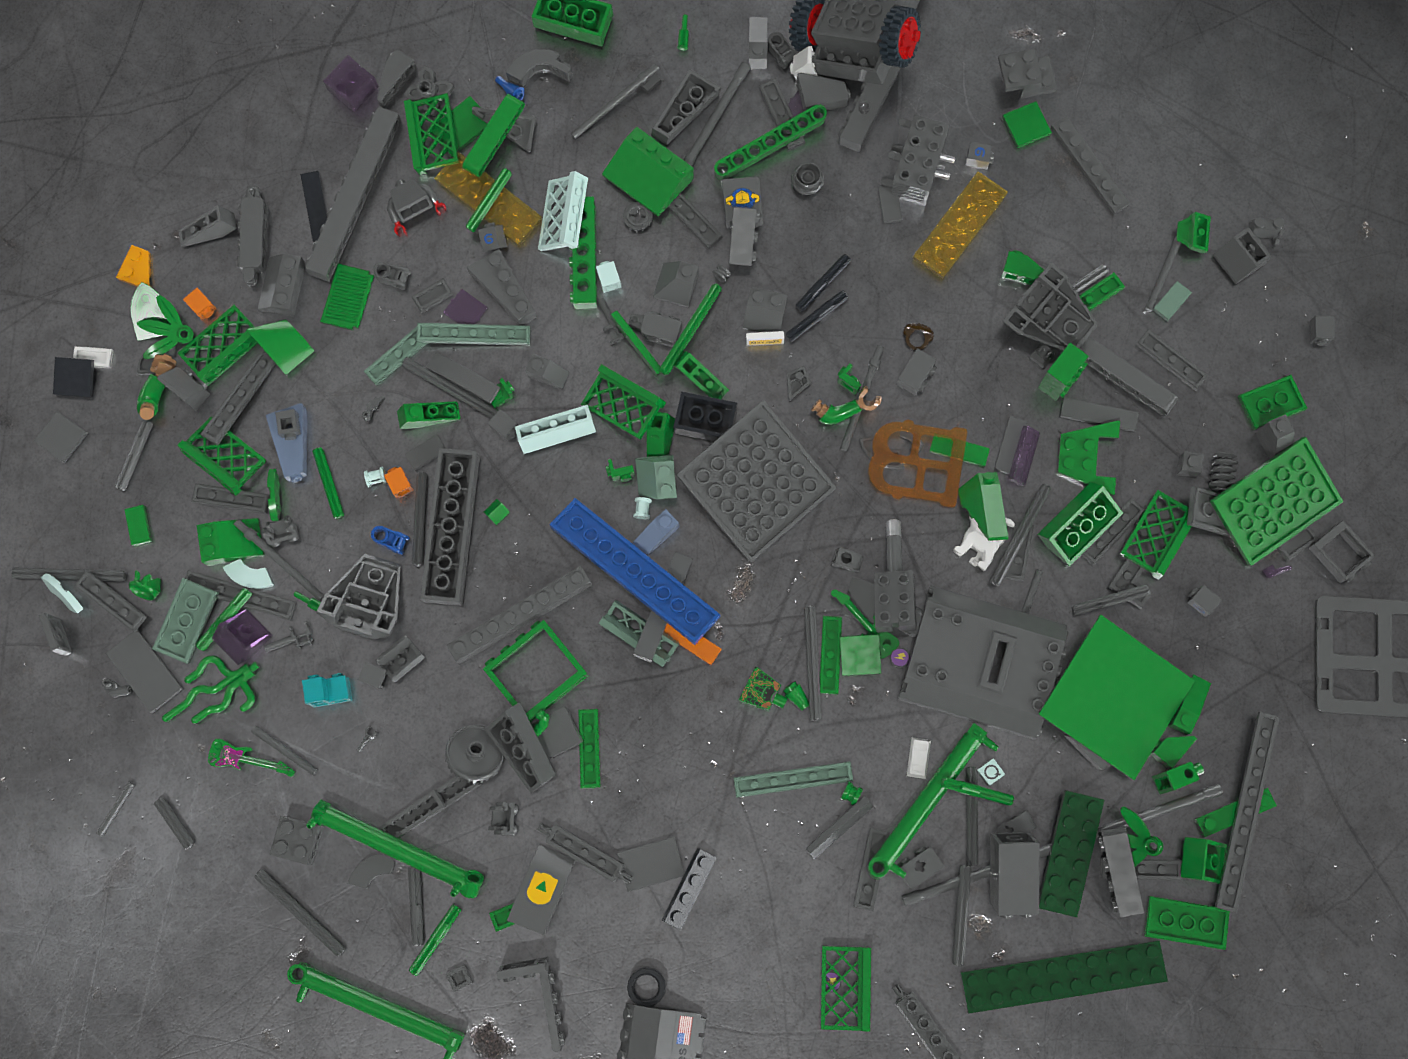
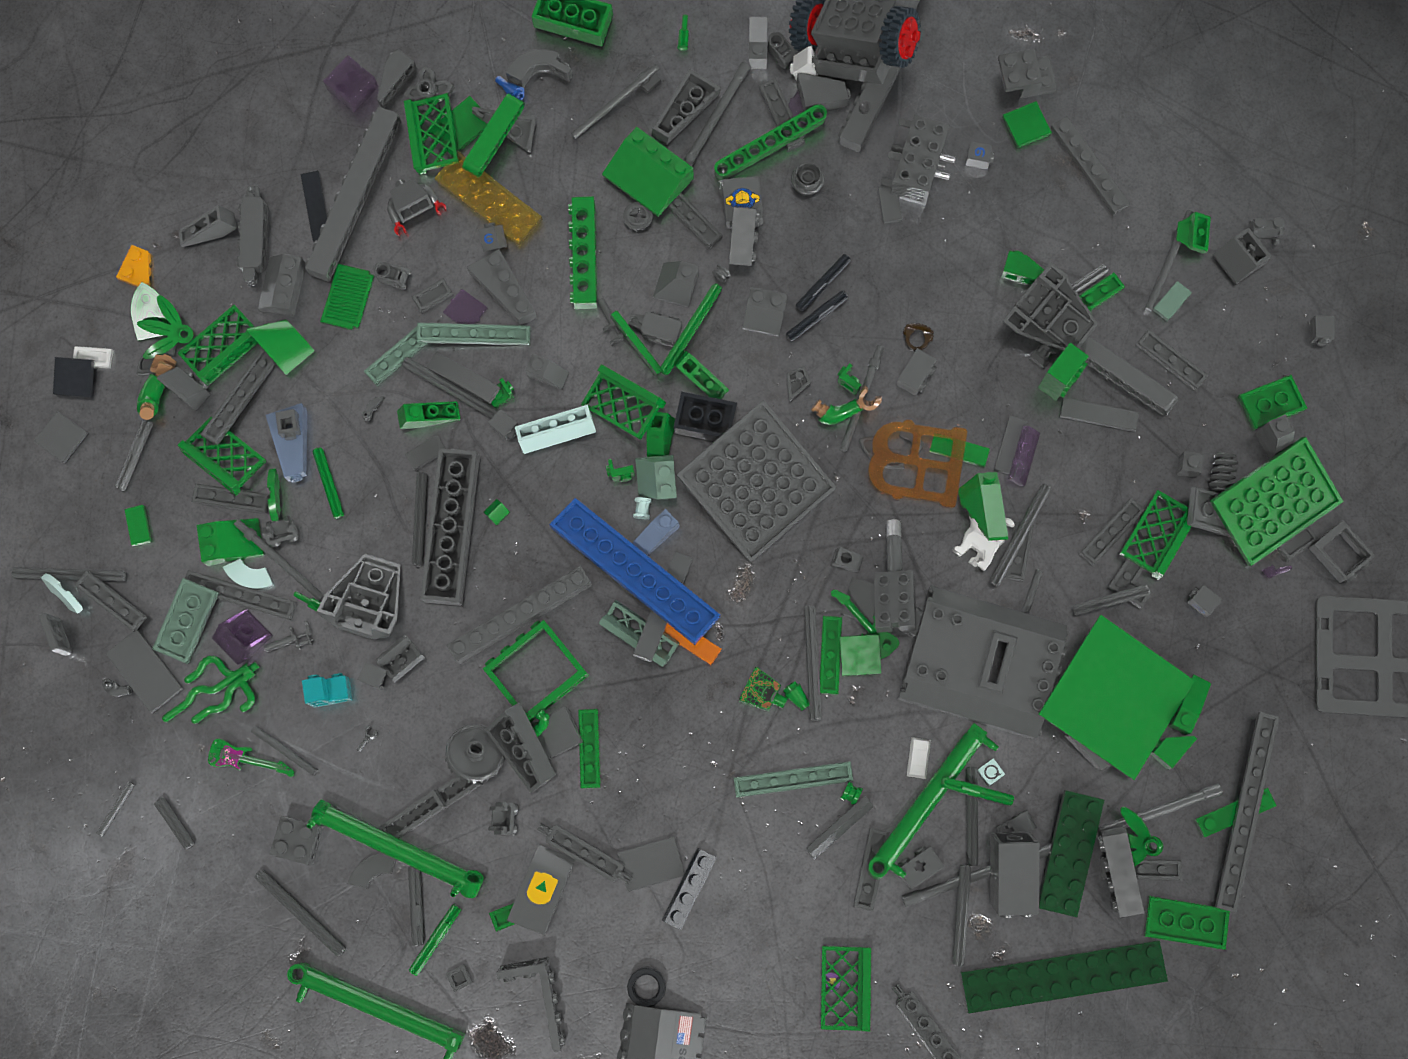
green piece [129,570,161,600] -> none
orange brick [183,288,217,321] -> none
green axle [196,588,252,651] -> none
light aqua bush [364,467,387,487] -> none
blue piece [371,526,410,555] -> none
orange brick [384,467,414,499] -> none
green axle [466,168,512,232] -> none
light aqua fence [538,171,588,251] -> none
light aqua brick [596,261,621,293] -> none
white tile [746,331,784,345] -> none
medium lavender tile [890,648,910,668] -> none
clear yellow plate [913,172,1008,279] -> none
green slope [1037,482,1123,566] -> none
green wing [1057,421,1120,495] -> none
green torso [1152,762,1204,795] -> none
green slope [1180,837,1227,884] -> none

